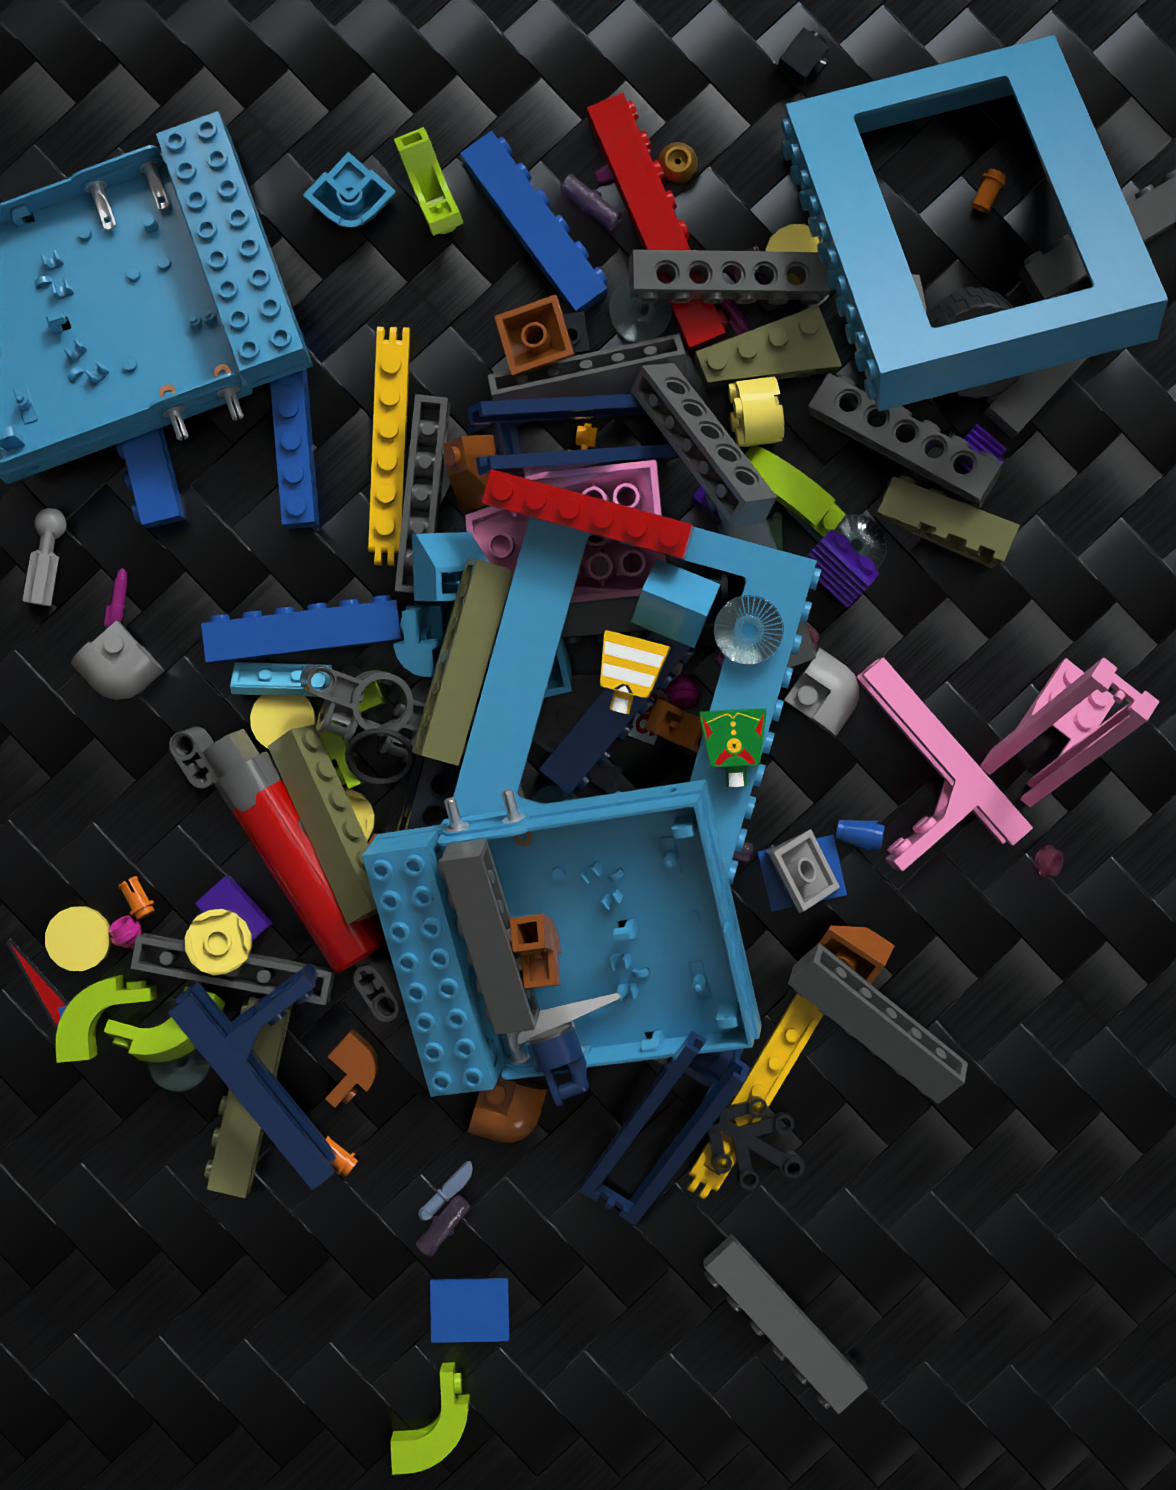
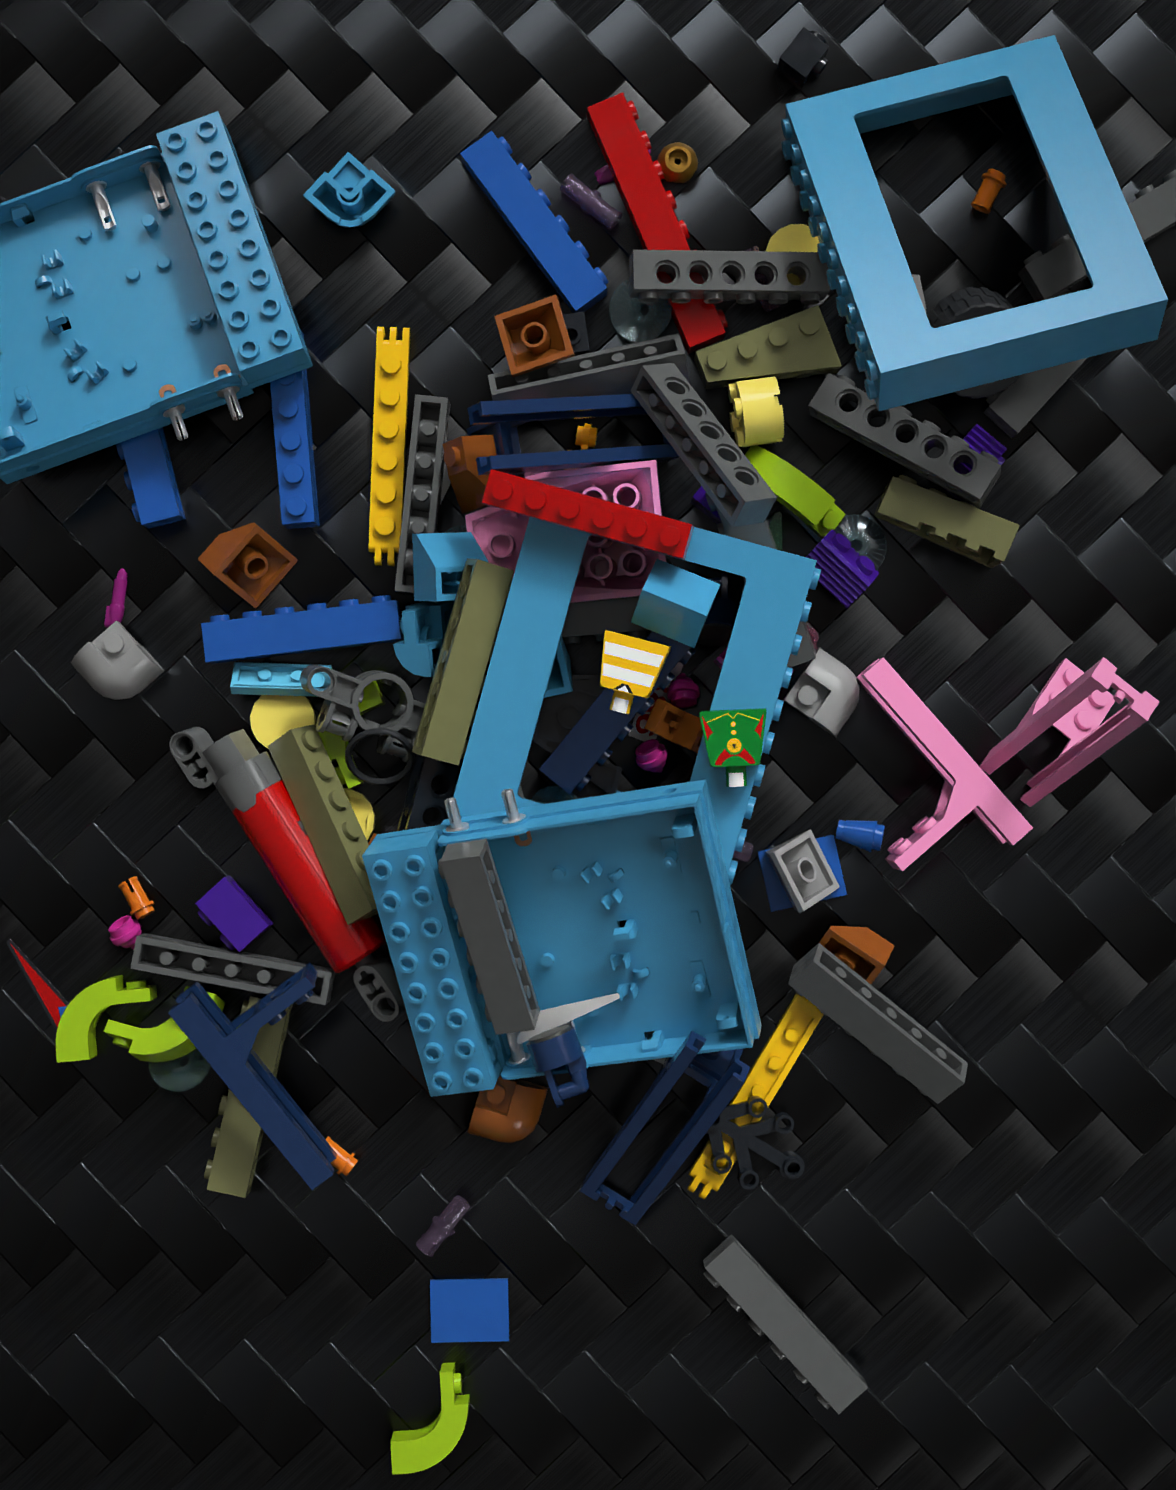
light grey piece [23,508,66,607] -> none
light yellow tile [45,906,112,971] -> none
light yellow tile [185,909,252,976] -> none
dark orange brick [325,1028,378,1107] -> none
lime arch [394,127,464,236] -> none
sand blue piece [418,1161,473,1221] -> none
dark orange brick [510,914,561,990] -> none
clear light blue dish [714,595,784,665] -> none
magenta piece [719,299,751,335] -> none
clear pink plate [1035,845,1063,877] -> none
none -> dark orange slope [198,522,298,609]
none -> dark pink plate [635,739,668,773]

